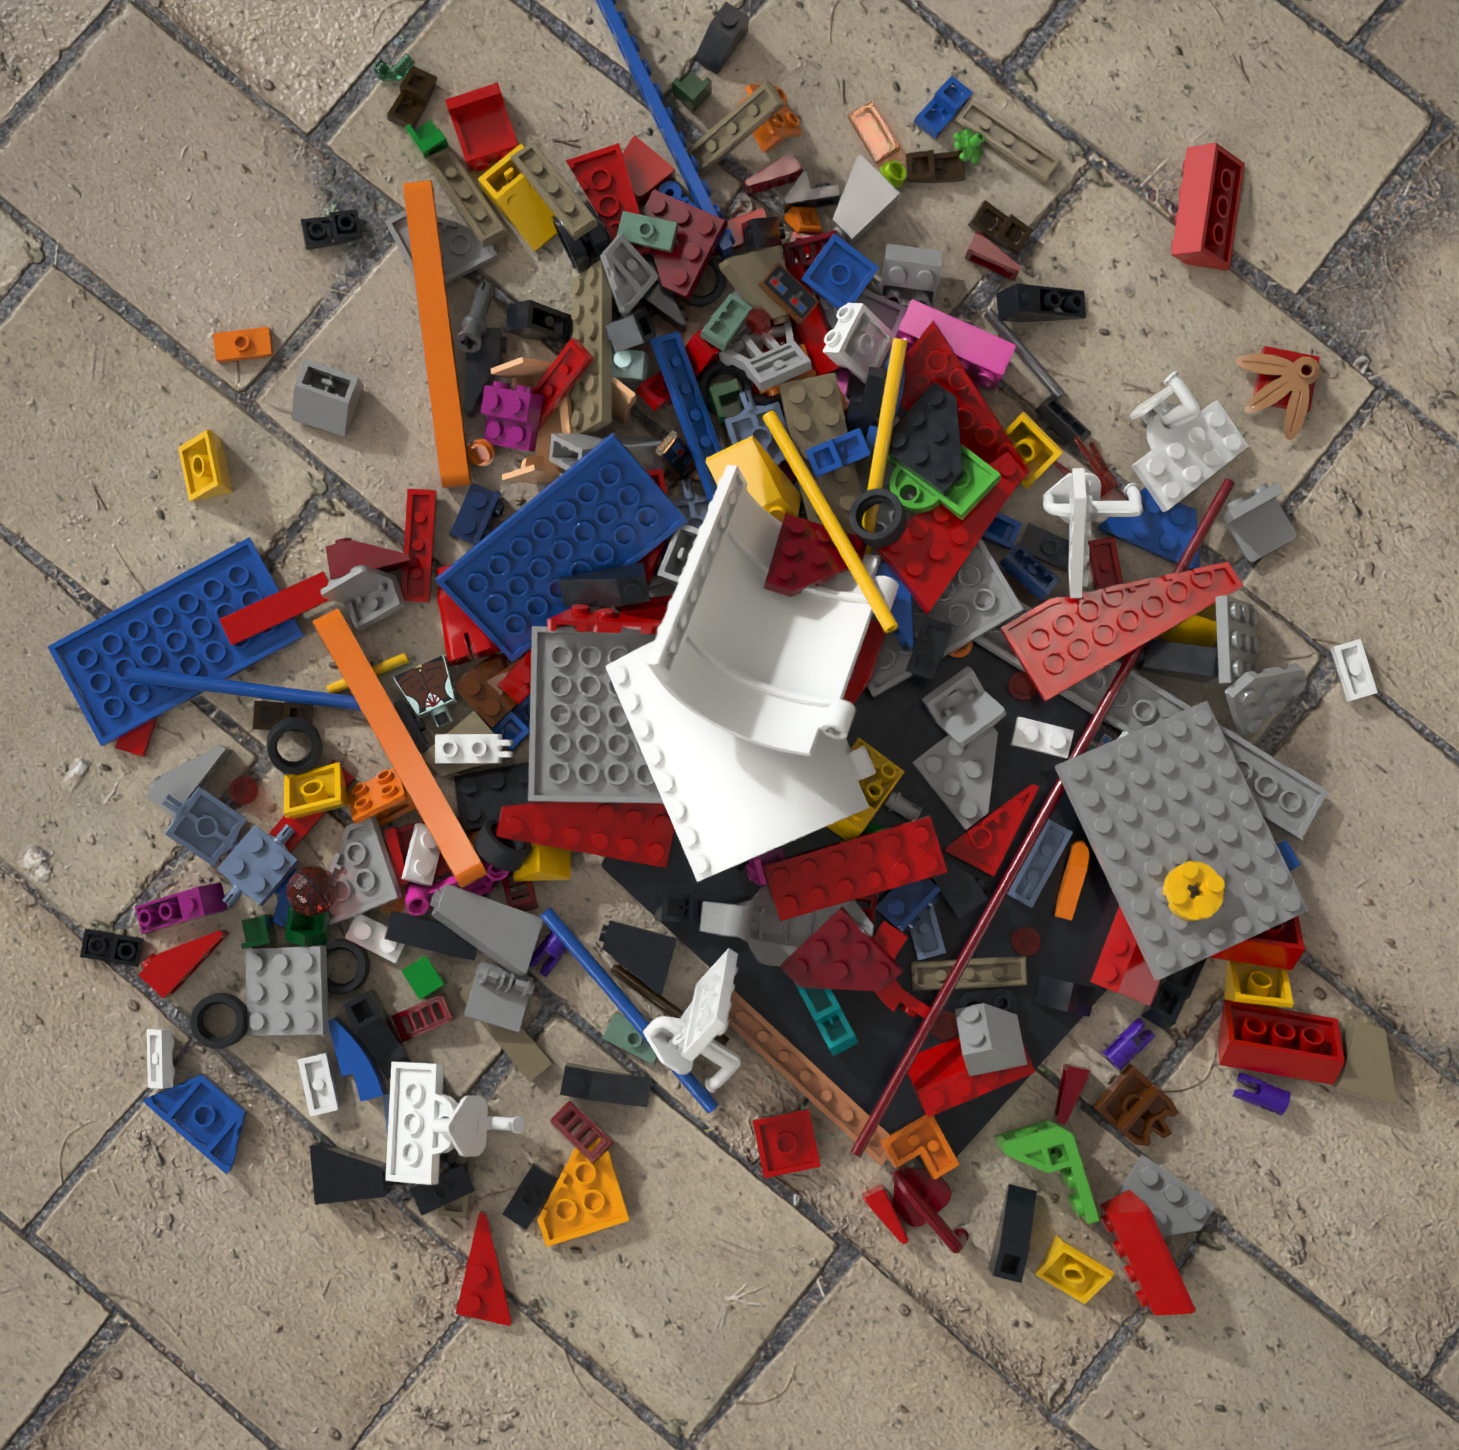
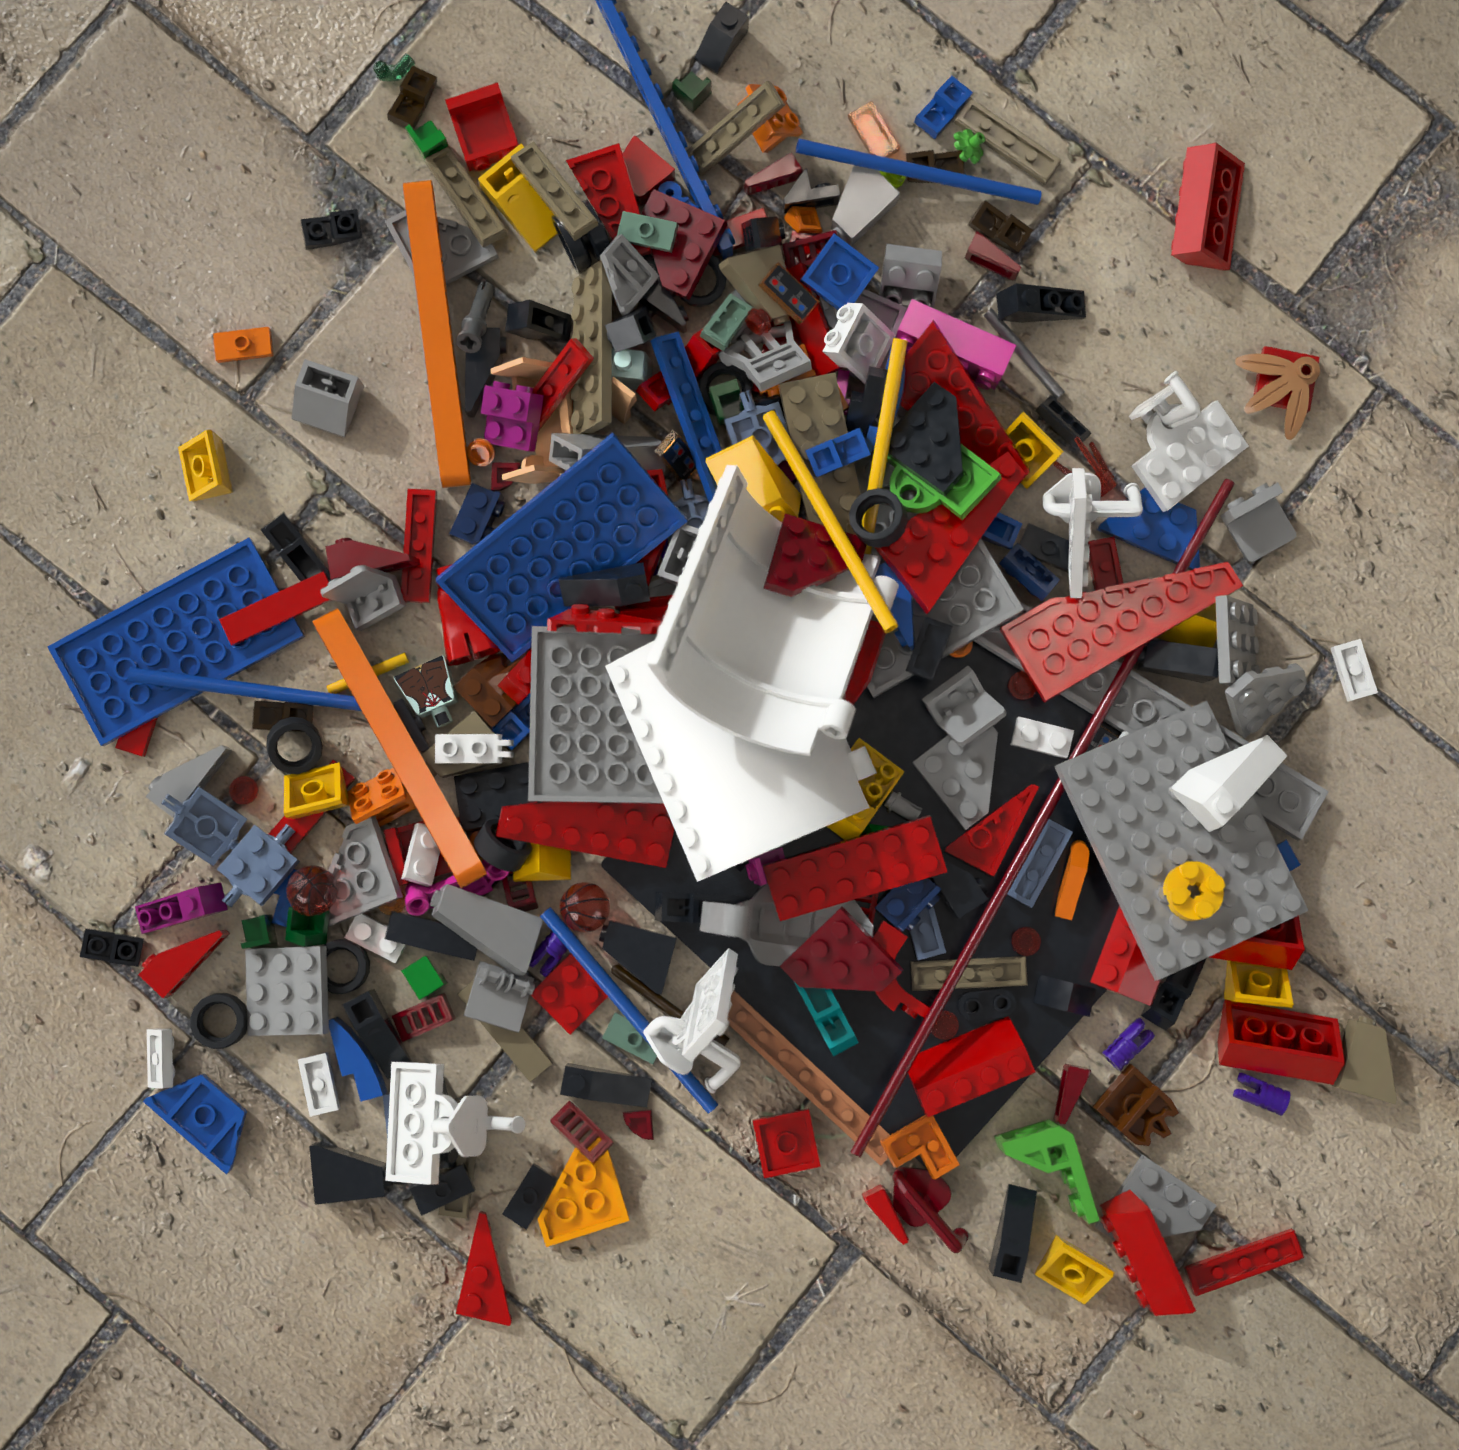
light grey slope [955,1003,1027,1076] -> none
none -> black slope [261,511,331,582]
none -> dark red tile [491,462,521,492]
none -> red plate [531,953,608,1035]
none -> clear red piece [559,882,610,933]
none -> dark red tile [623,1109,654,1140]
none -> blue piece [796,138,1042,205]
none -> white wedge [1169,735,1287,832]
none -> red tile [1184,1228,1304,1296]

